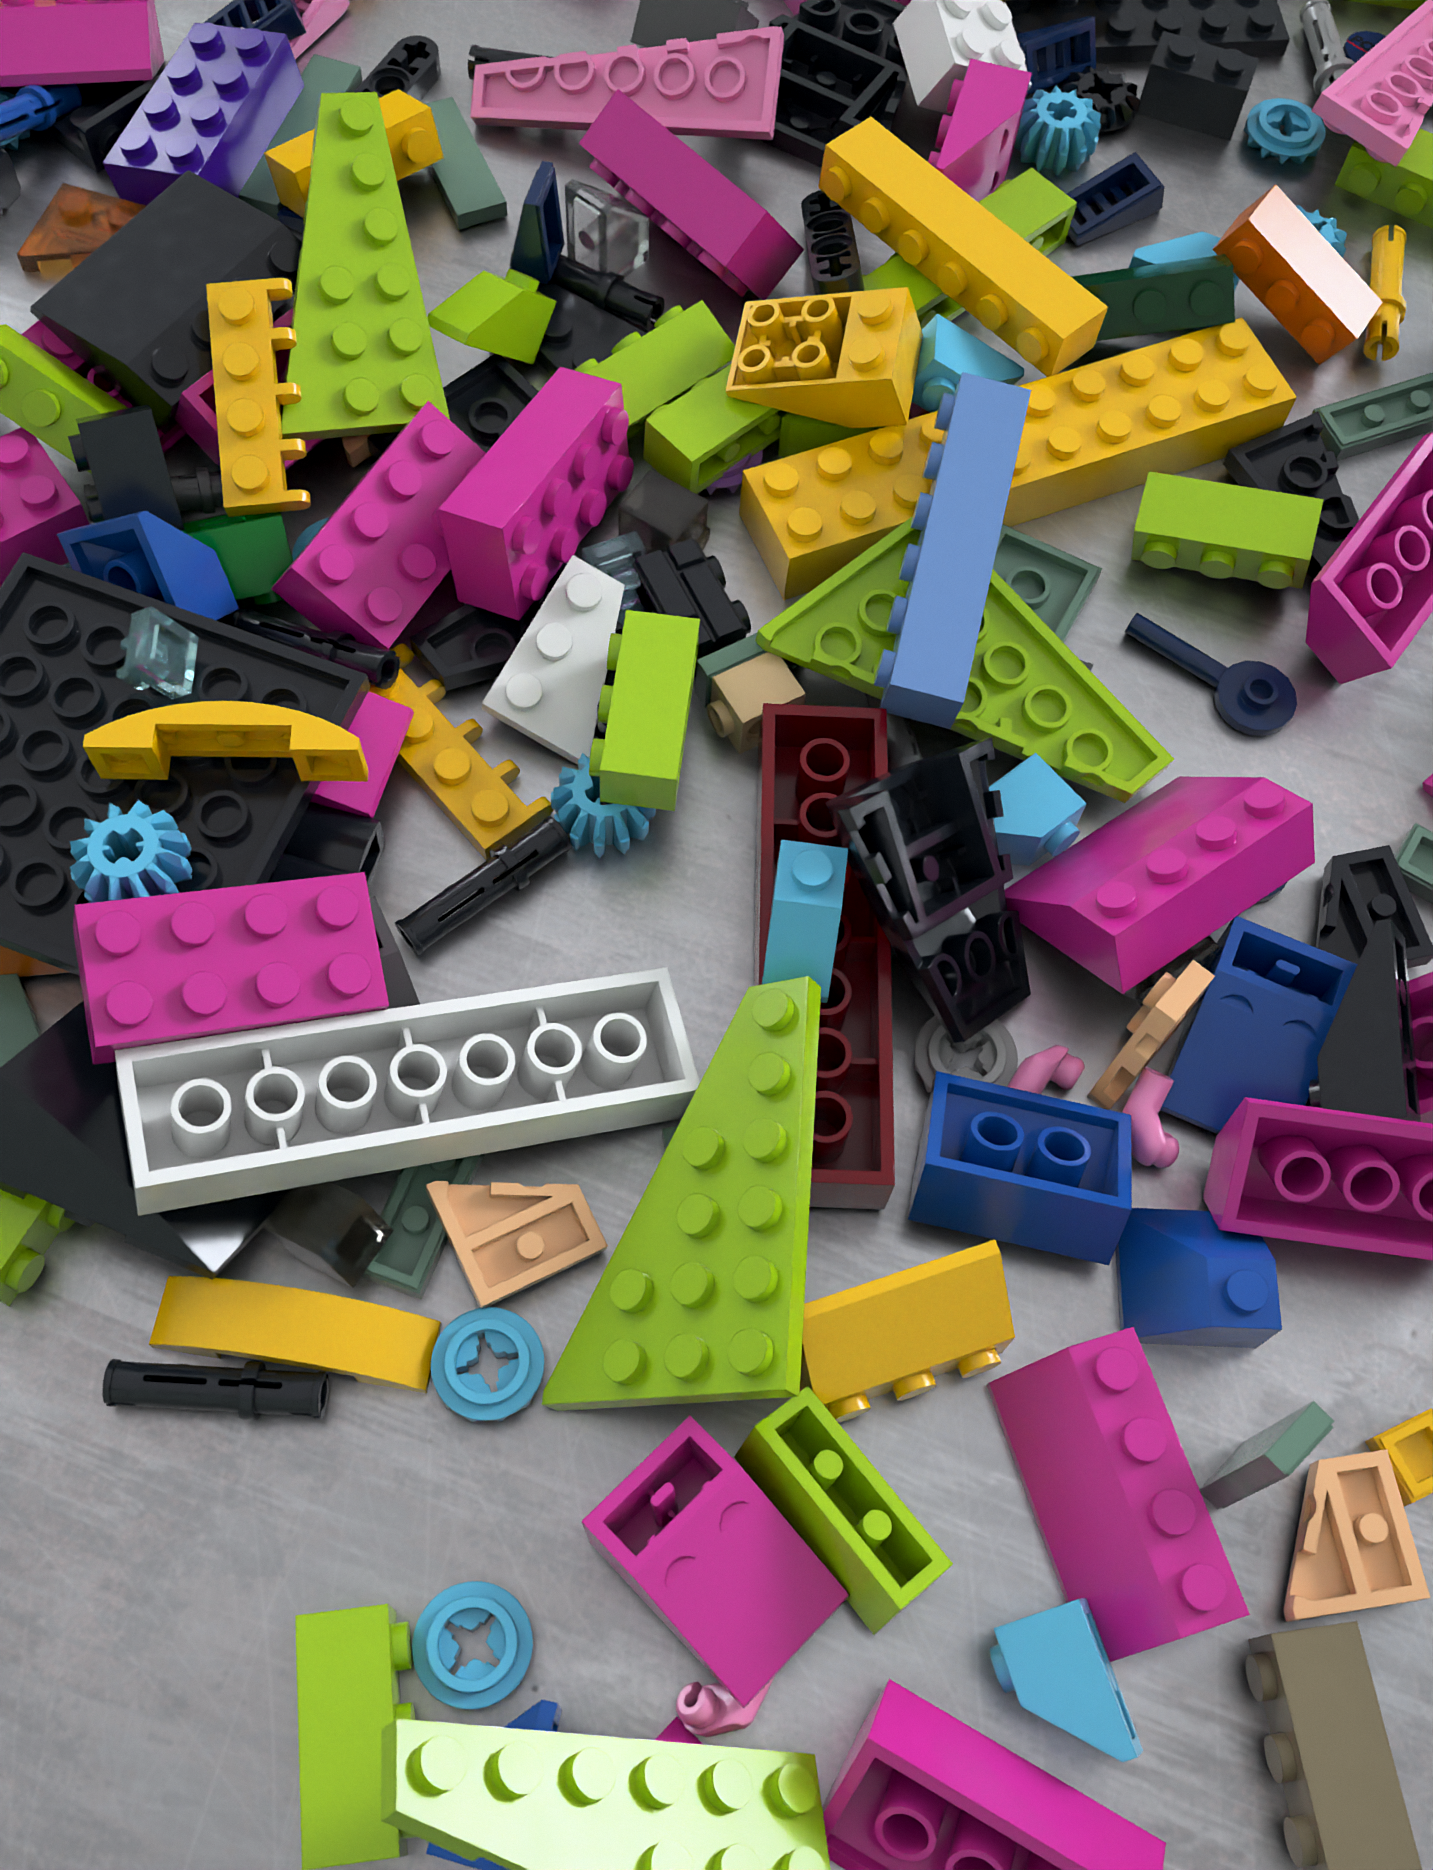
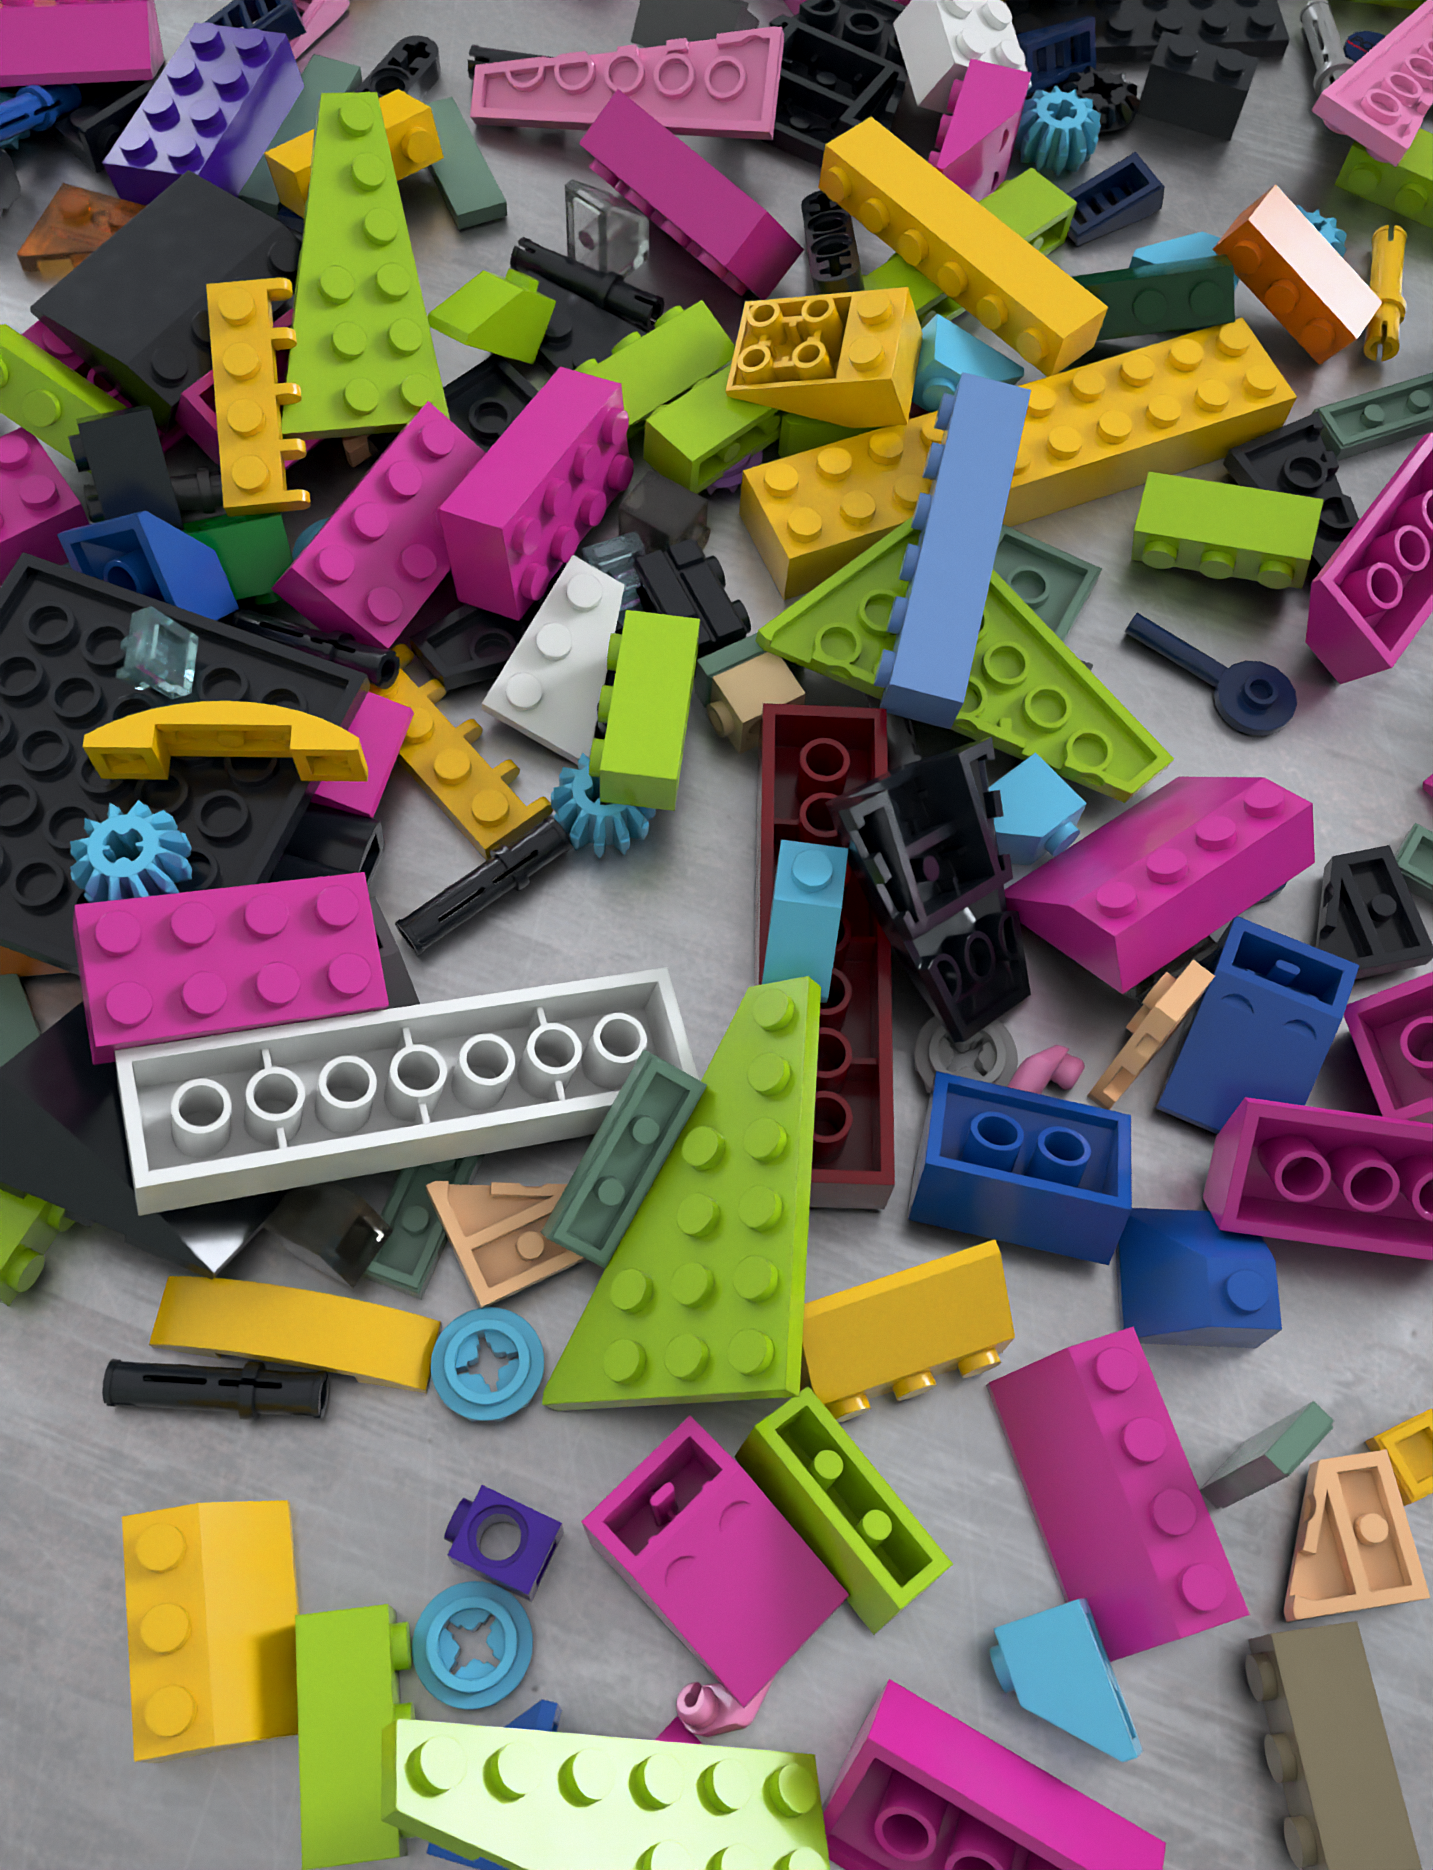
dark blue slope [509,161,565,284] -> none
bright pink arm [1122,1067,1180,1168] -> none
medium azure gear [1243,98,1326,165] -> none
black slope [1309,919,1421,1122] -> none
none -> yellow slope [122,1500,300,1764]
none -> dark purple brick [444,1485,564,1602]
none -> sand green tile [541,1049,707,1268]

